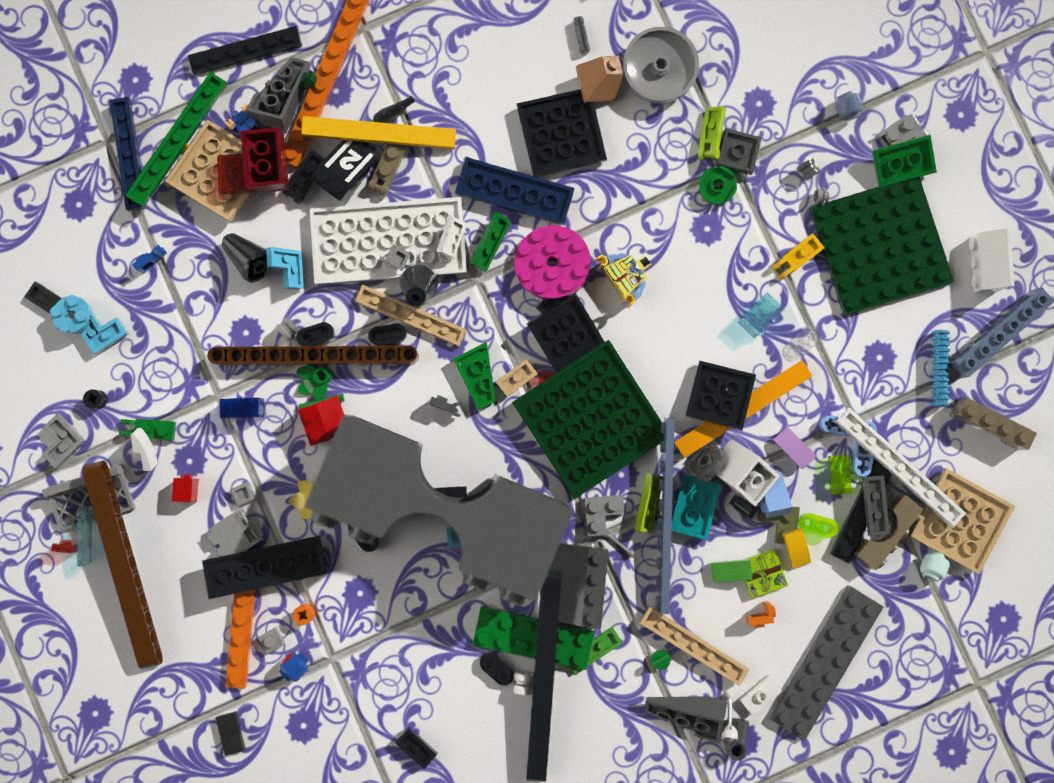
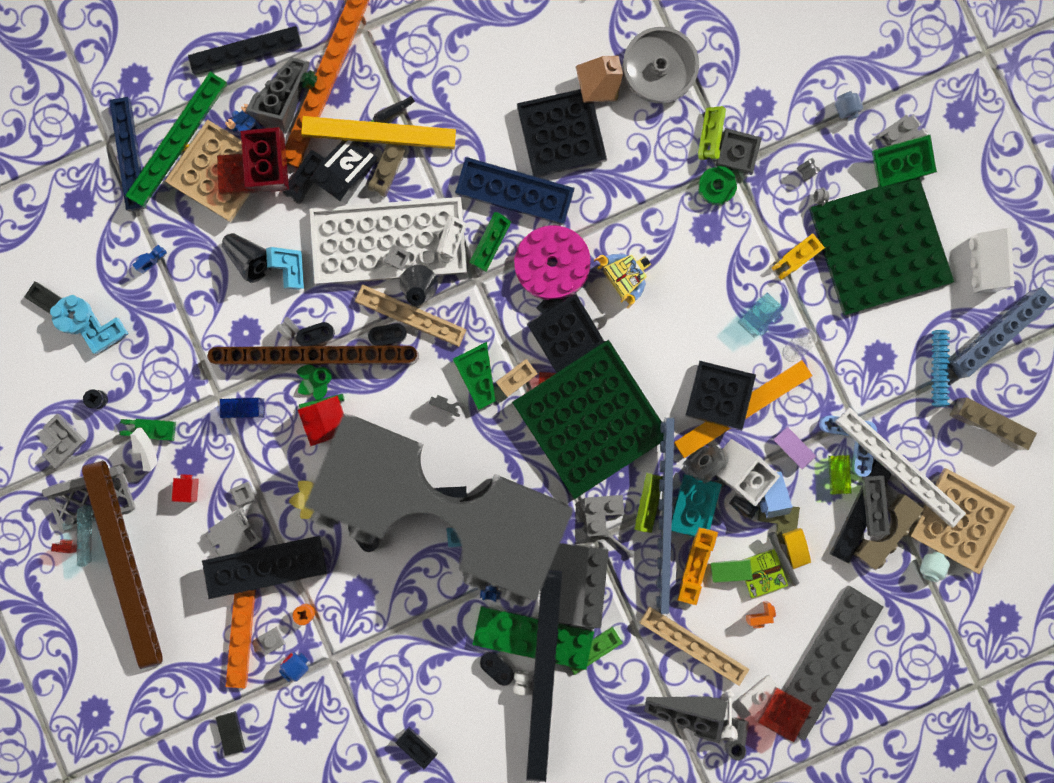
dark grey axle [573,16,590,54] -> none
green plate [651,650,672,670] -> none
clear neon green plate [798,513,838,538] -> none
none -> blue plate [480,585,500,602]
none -> light orange slope [677,527,718,606]
none -> clear red plate [757,686,812,742]
none -> dark grey bar [768,532,799,586]

